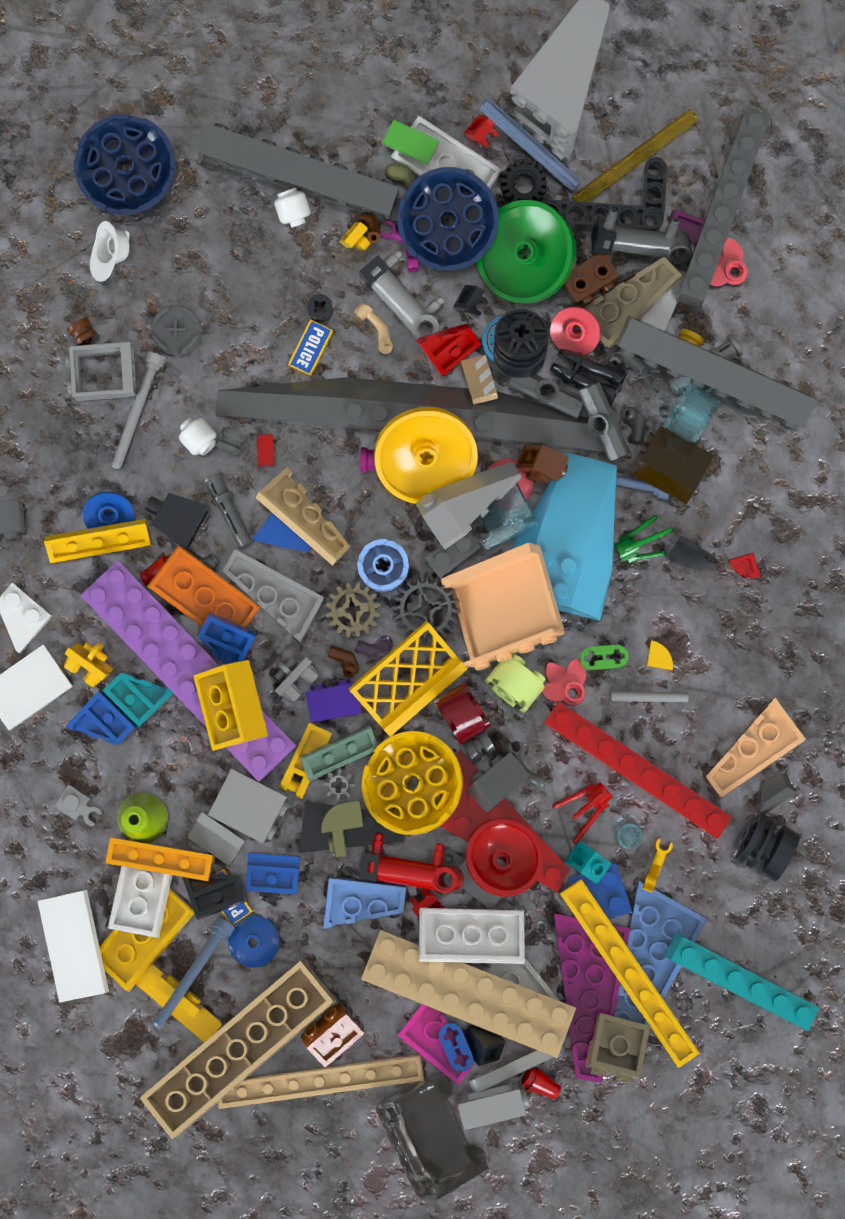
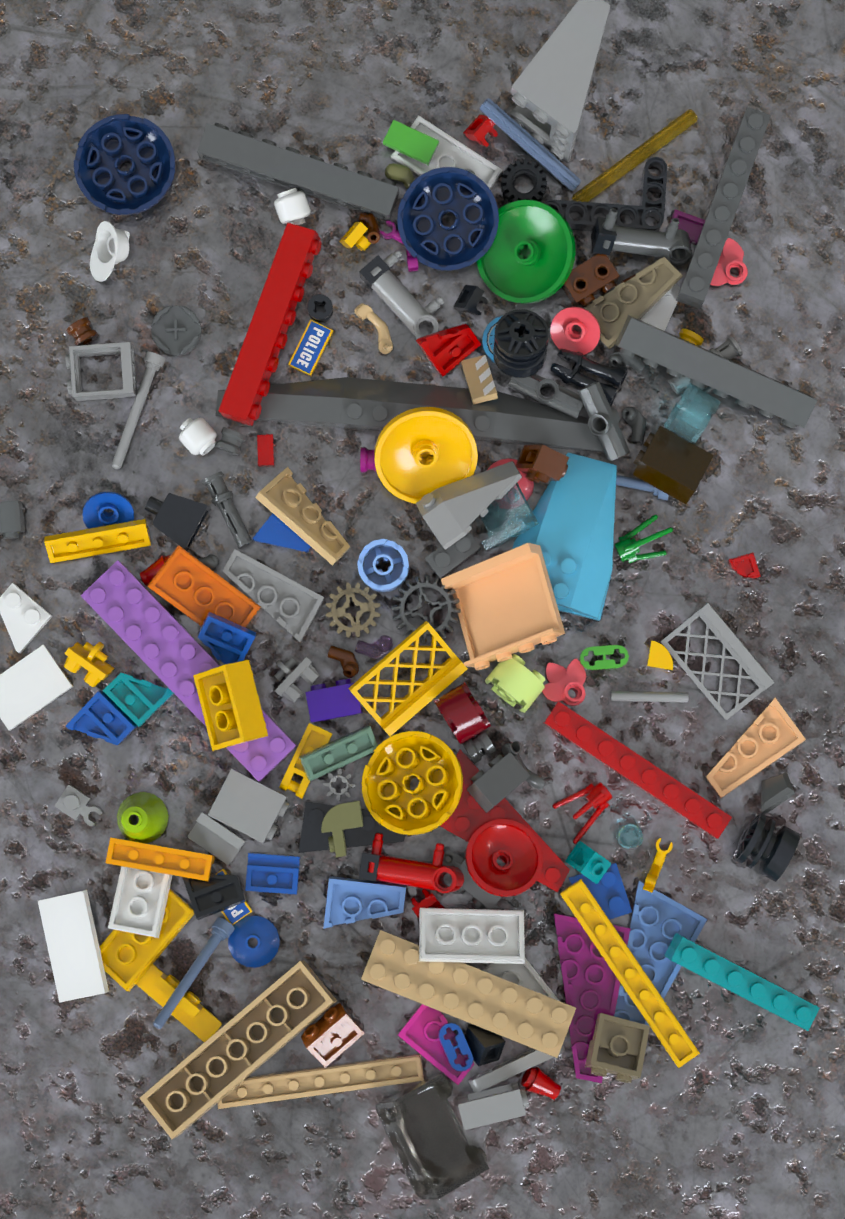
black brick [665,536,720,571] -> none
none -> red brick [218,222,322,426]
none -> light grey fence [660,602,775,721]

